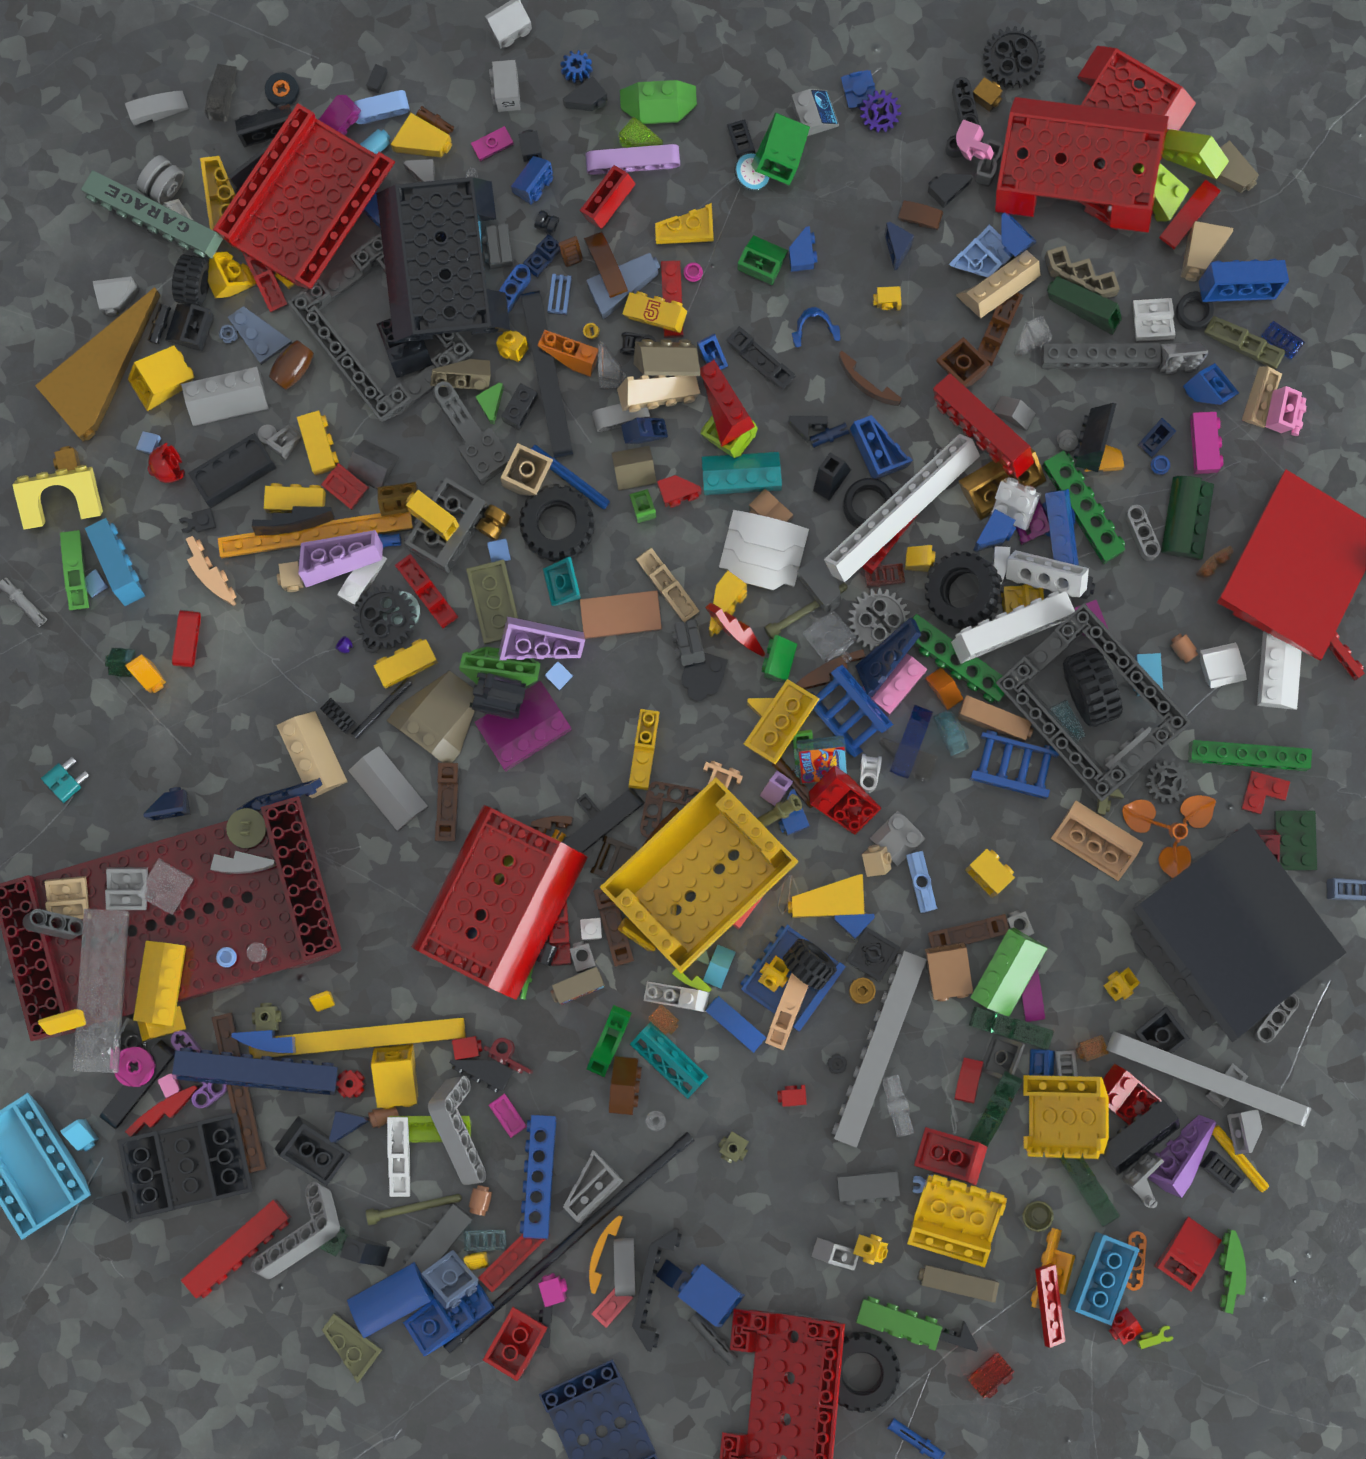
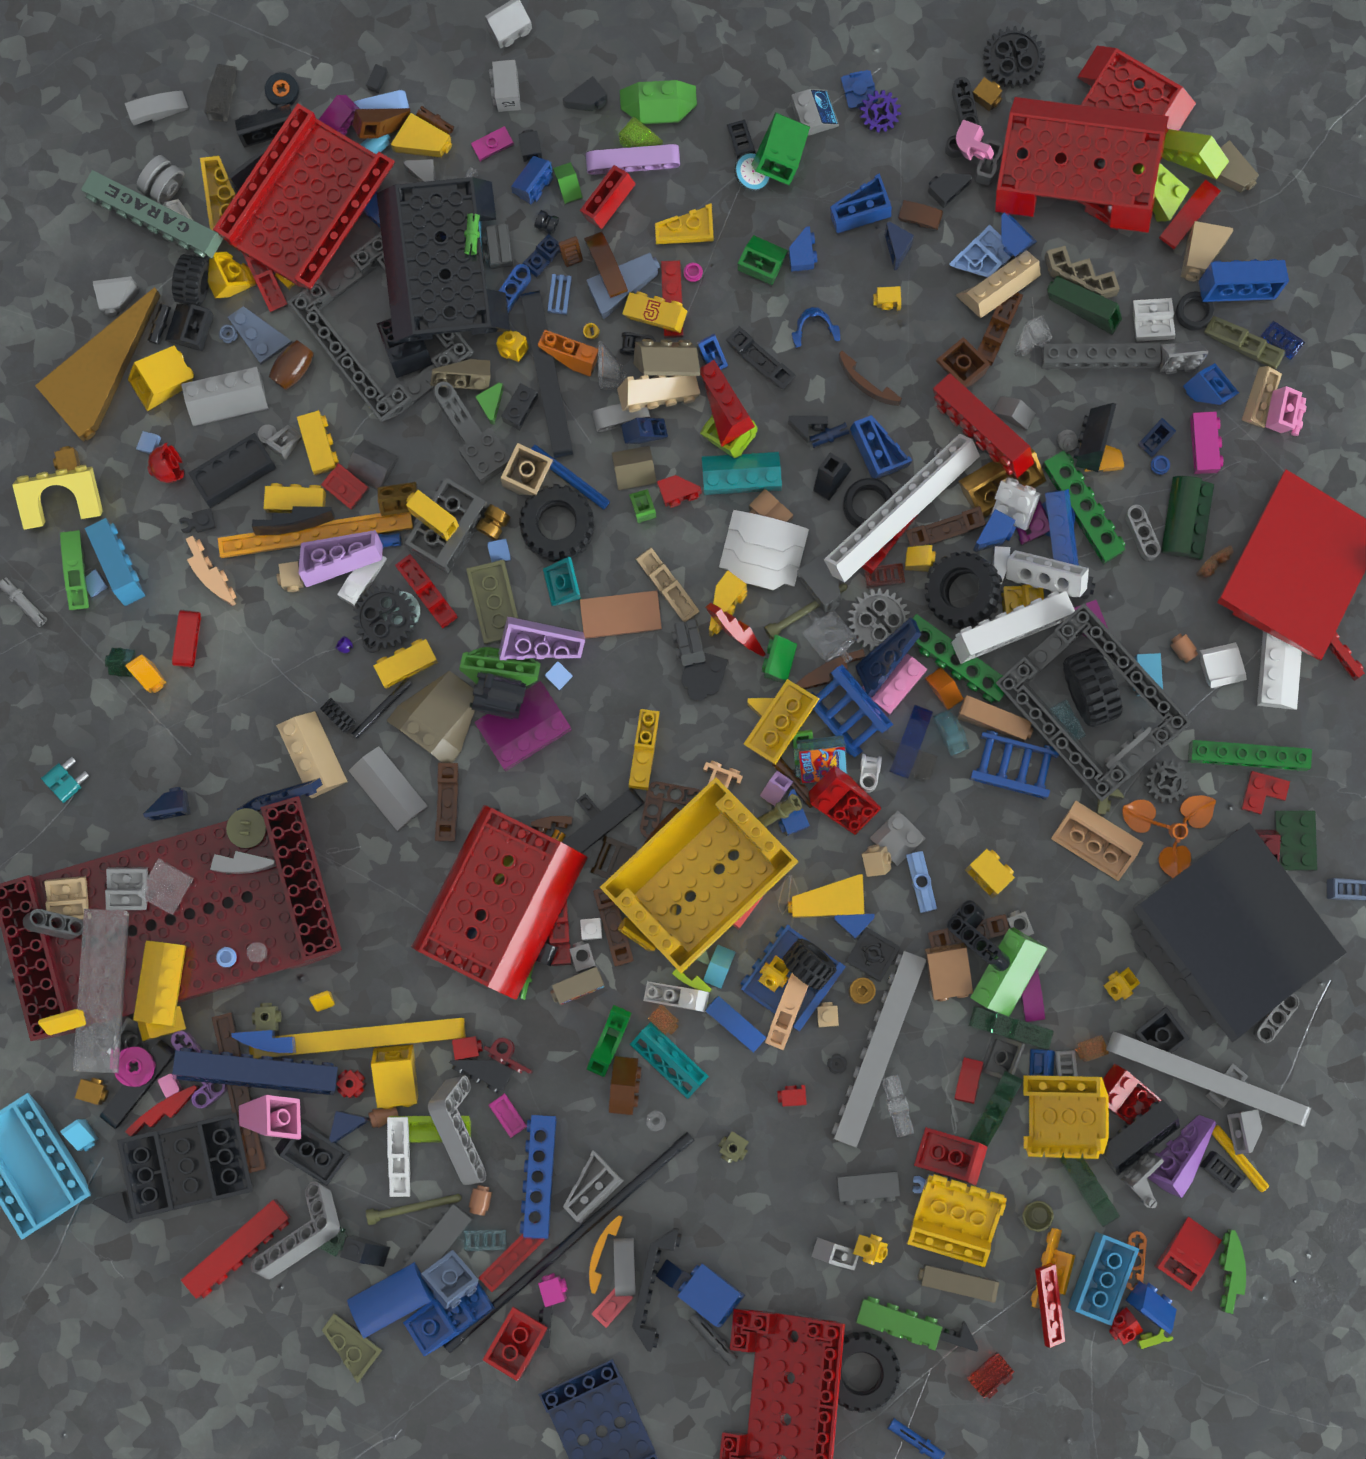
yellow slope [464,1251,489,1270] -> none
blue gear [560,50,593,84] -> none
none -> pearl gold brick [75,1077,109,1105]
none -> bright pink slope [239,1095,301,1139]
none -> reddish brown slope [352,108,411,139]
none -> bright green pin [464,213,480,255]
none -> bright green slope [553,162,583,204]
none -> tan brick [817,1002,839,1028]
none -> blue wedge [830,173,892,234]
none -> reddish brown slope [906,506,986,547]
none -> black beam [947,900,1010,971]
none -> blue slope [1125,1281,1177,1334]

